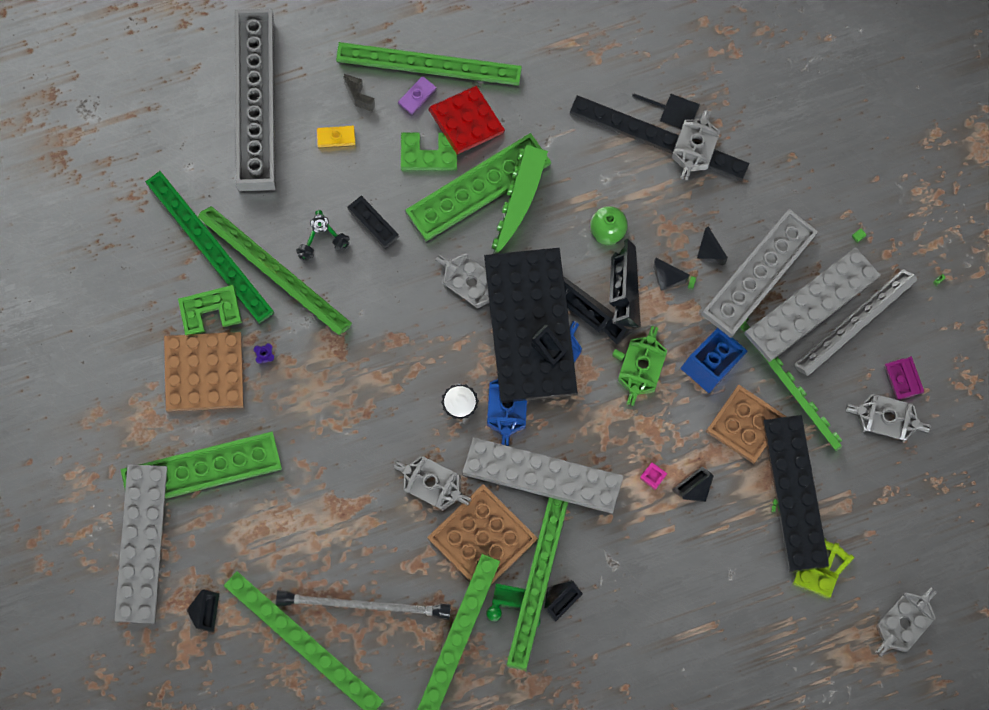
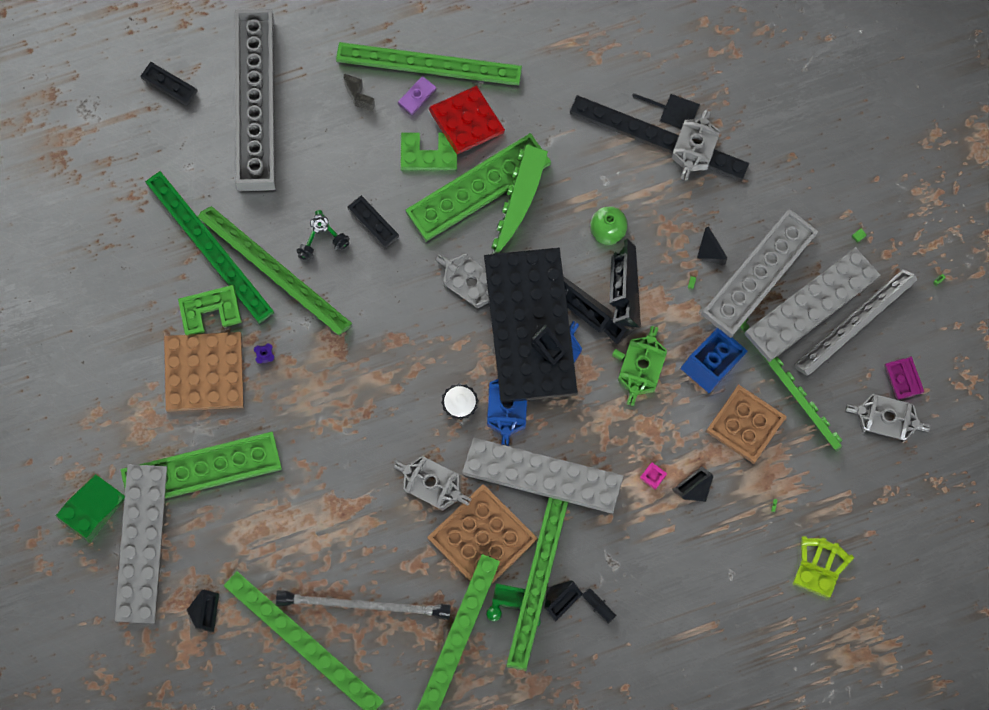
yellow plate [317,126,355,148] -> none
black slope [653,257,690,291] -> none
black plate [763,415,829,573] -> none
light grey plate [875,587,937,657] -> none
none -> green slope [56,474,125,543]
none -> black plate [140,61,198,106]
none -> black axle [582,588,617,624]

